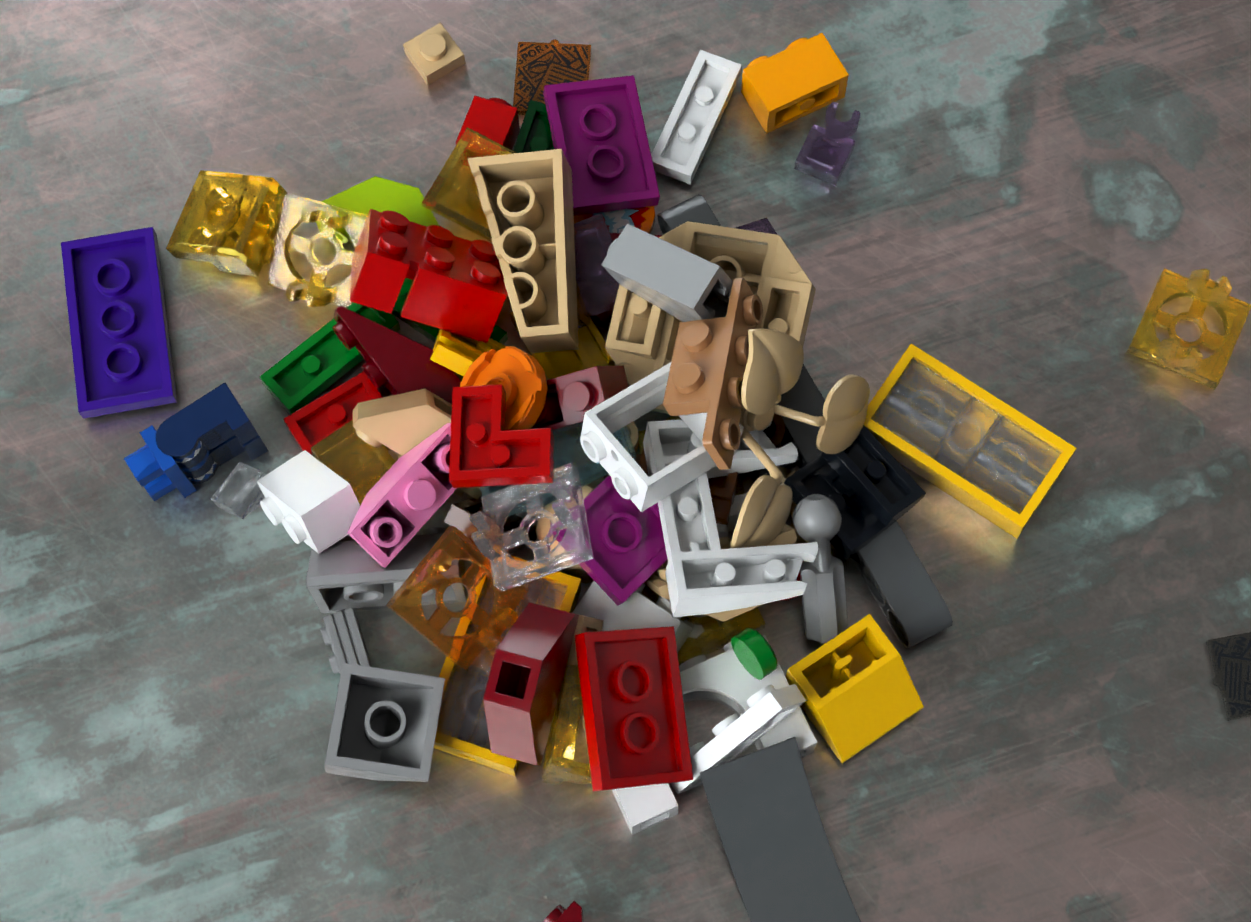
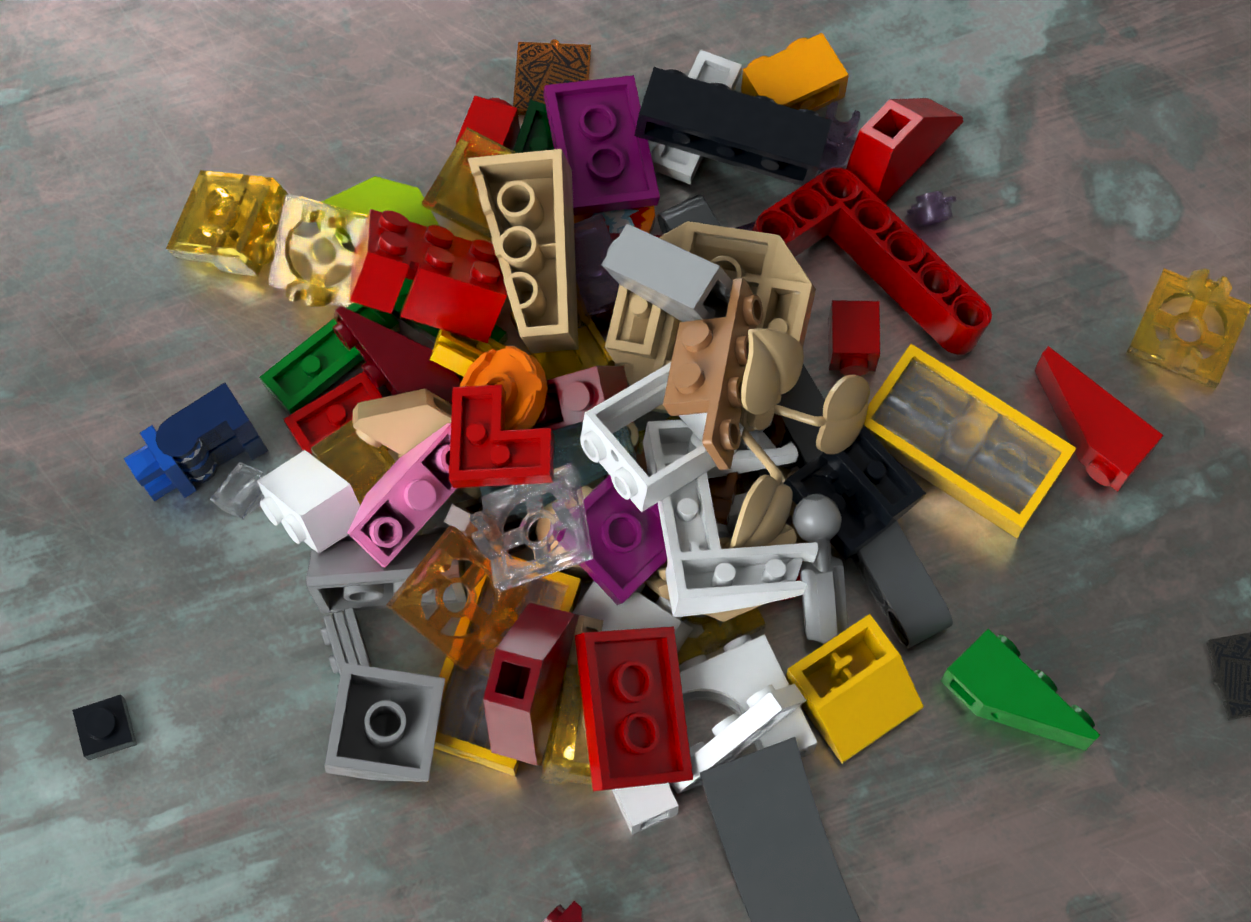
dark purple plate [61,227,177,419] -> none
tan plate [403,22,466,85] -> none
green tile [731,627,777,680] -> none
none -> black plate [72,694,137,760]
none -> black brick [634,67,832,186]
none -> red beam [752,167,992,355]
none -> red brick [828,300,880,376]
none -> red slope [846,98,964,203]
none -> clear purple plate [907,191,957,226]
none -> green slope [940,629,1100,751]
none -> red slope [1034,346,1164,492]

